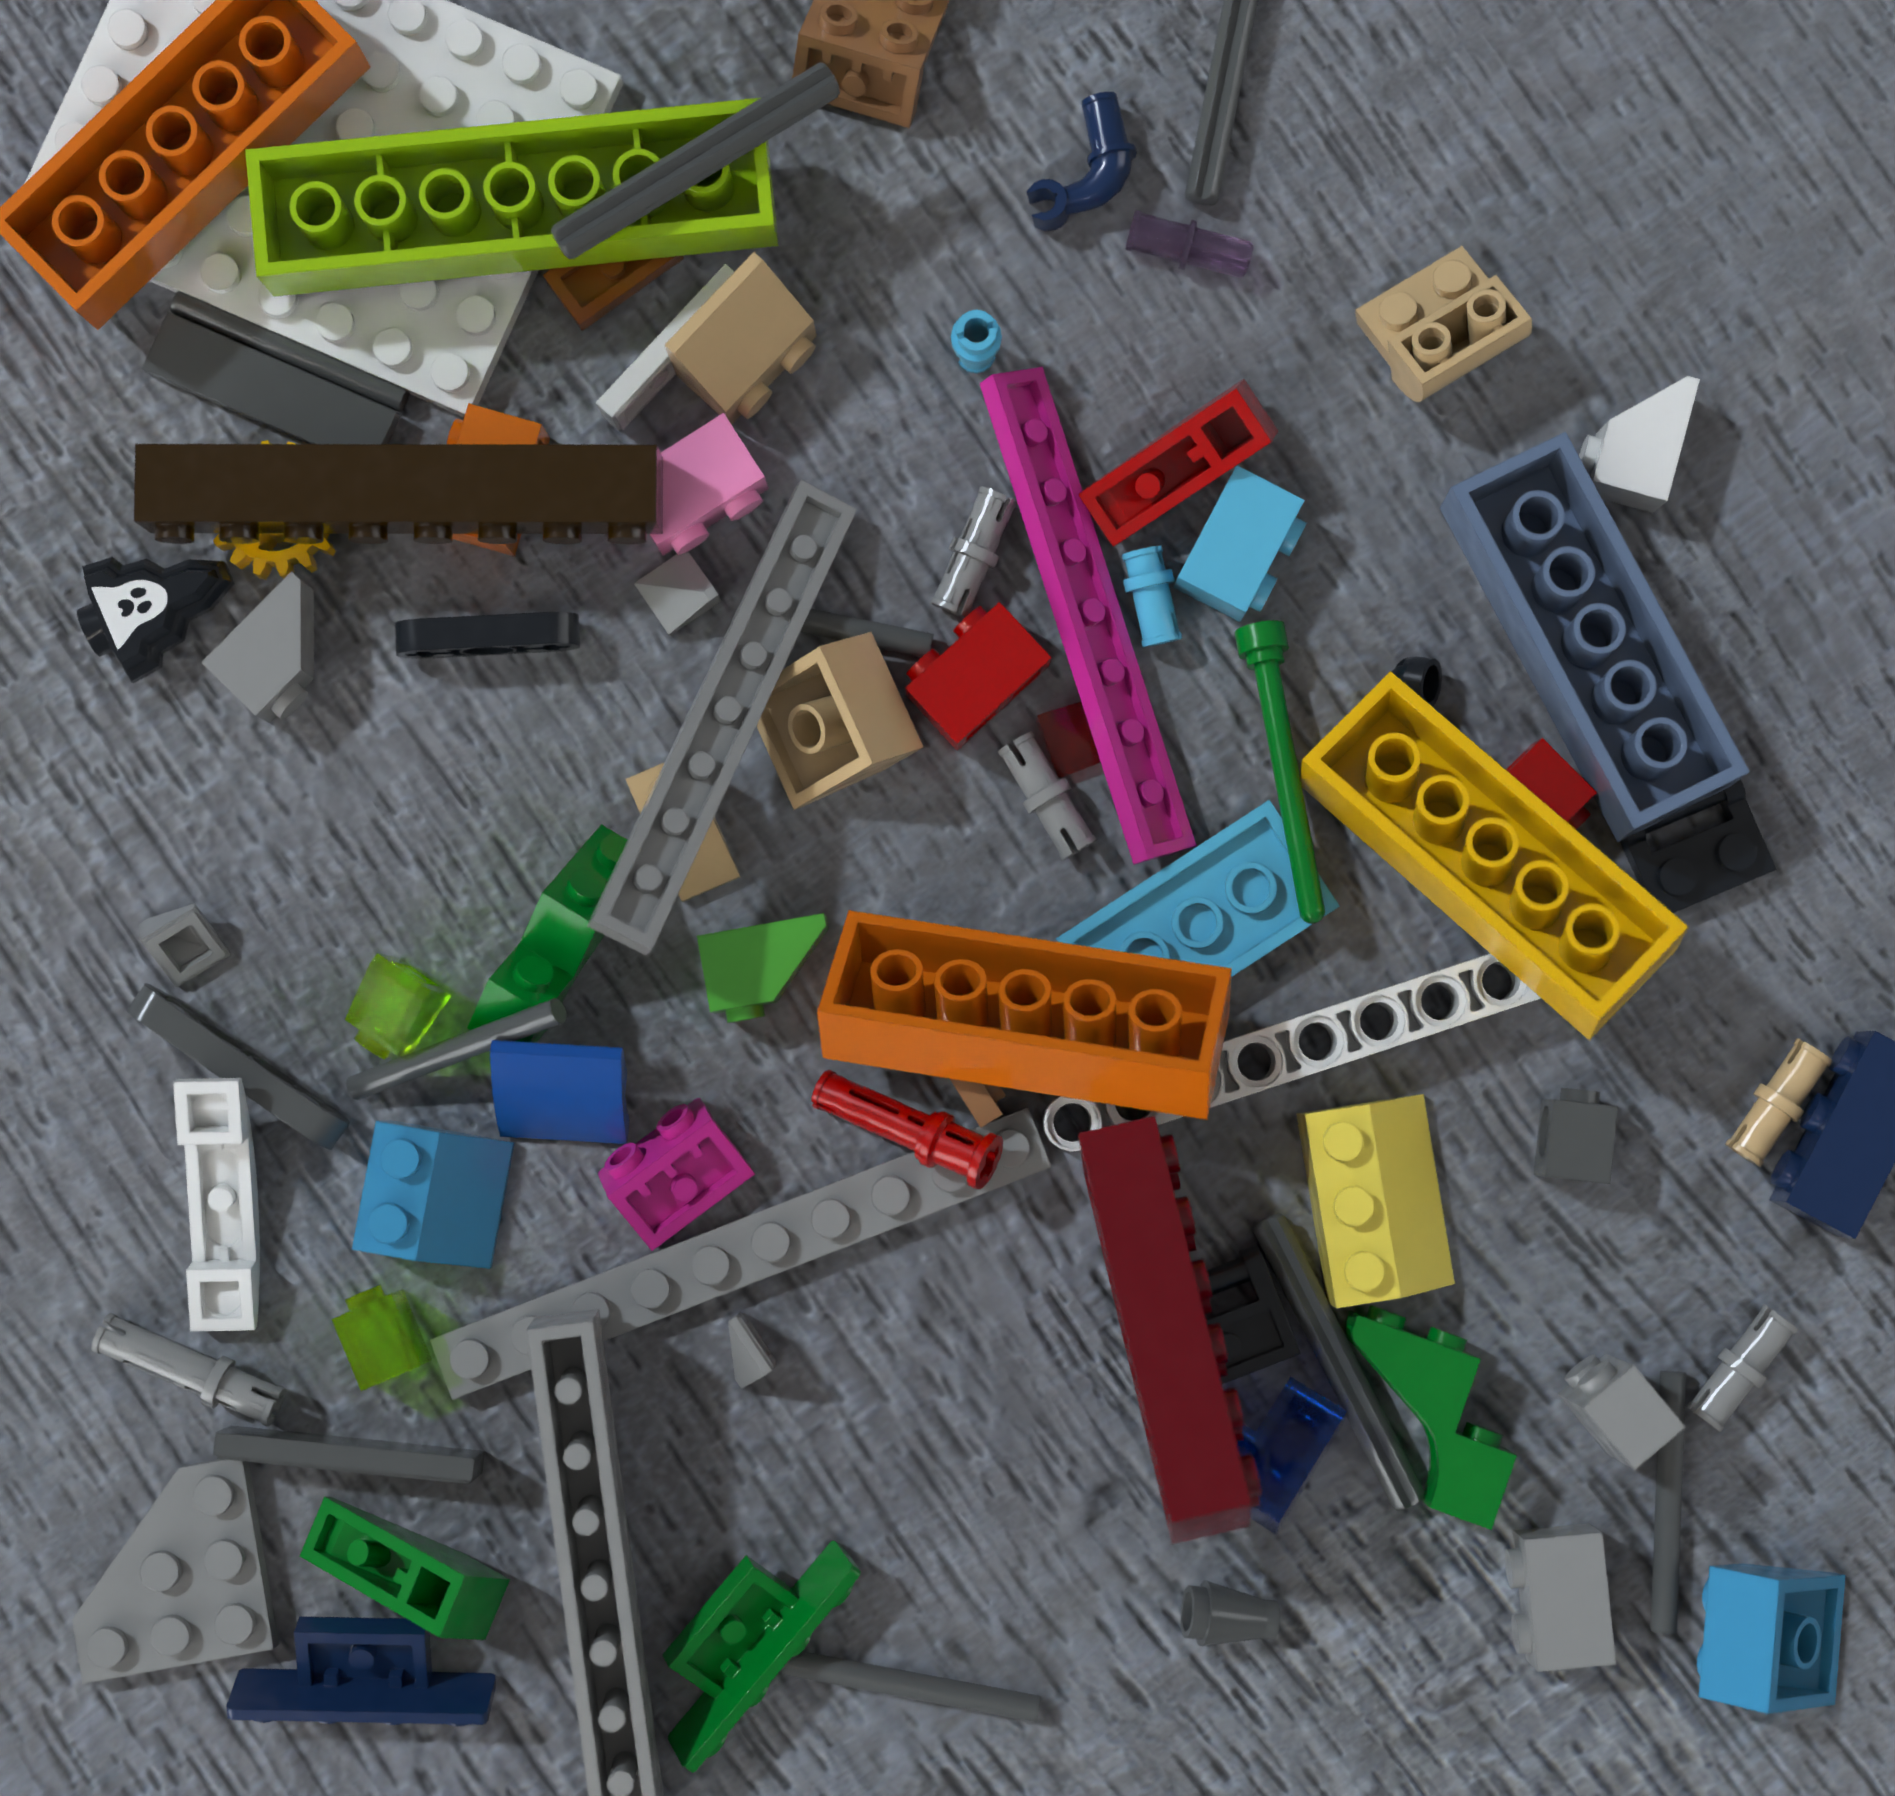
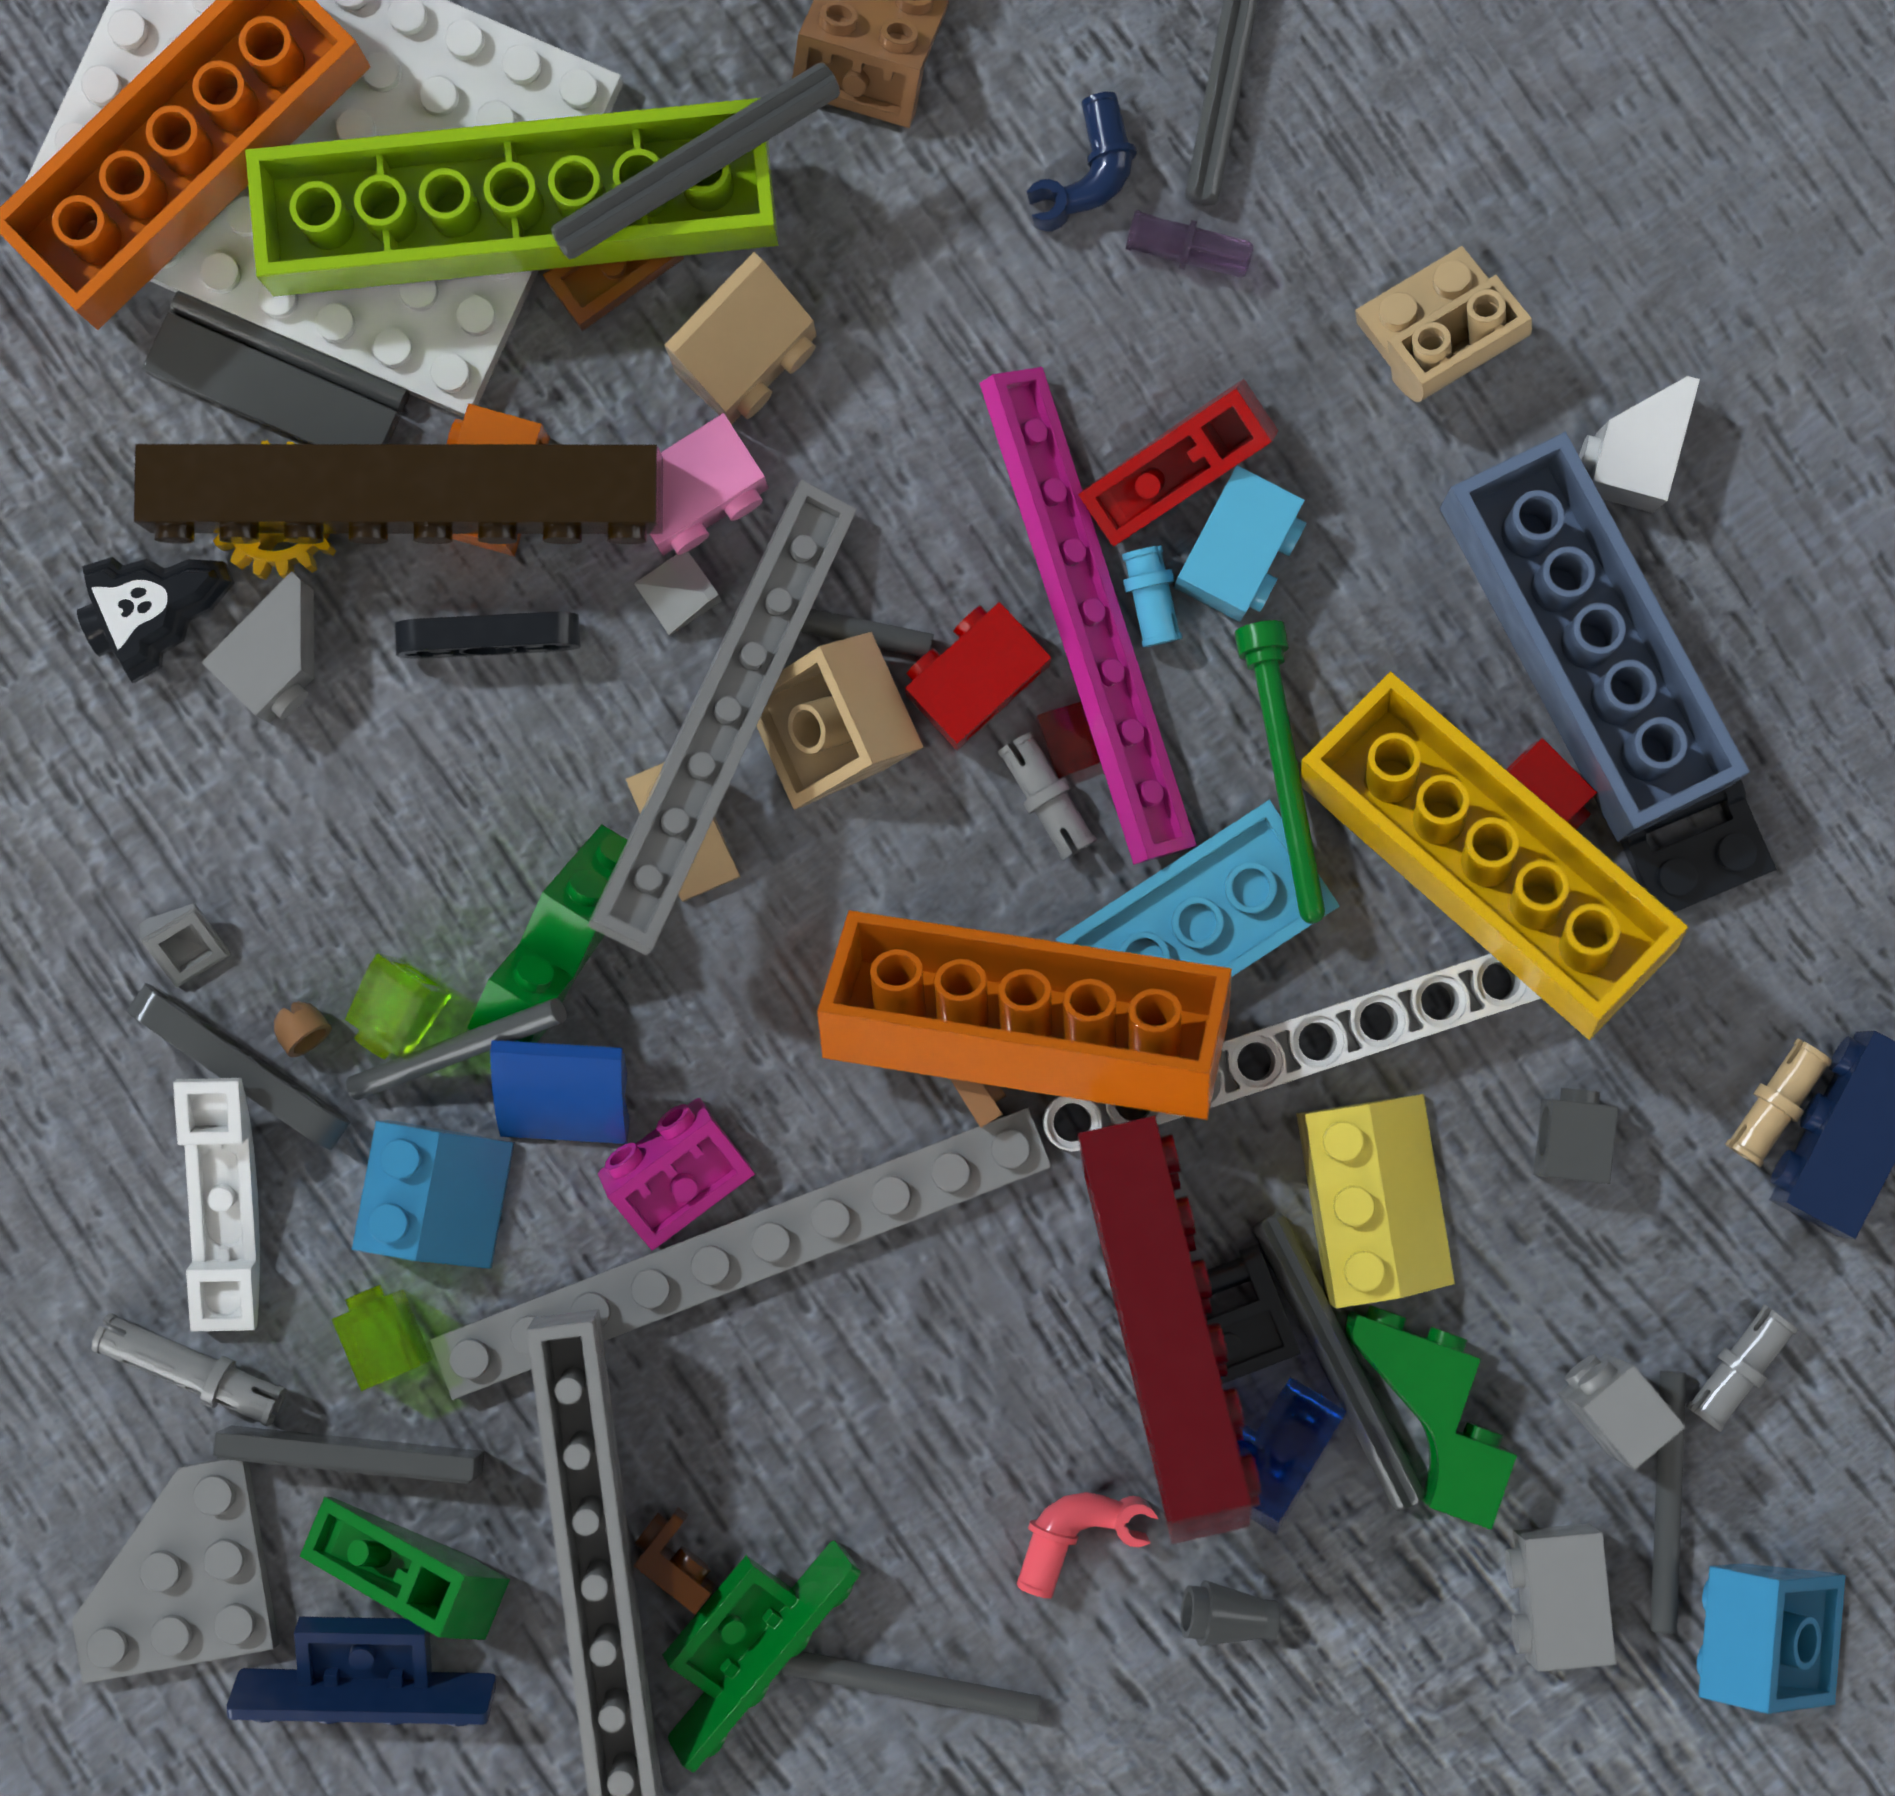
white tile [595,264,734,431] -> none
bright green slope [697,913,829,1023] -> none
light grey slope [728,1312,777,1389] -> none
red pin [811,1070,1004,1190] -> none
light grey pin [930,486,1018,618] -> none
medium azure pin [951,309,1002,373] -> none
black hinge [1392,656,1442,707] -> none
none -> medium nougat hinge [274,1001,332,1058]
none -> reddish brown bracket [634,1507,715,1614]
none -> coral piece [1017,1492,1158,1599]

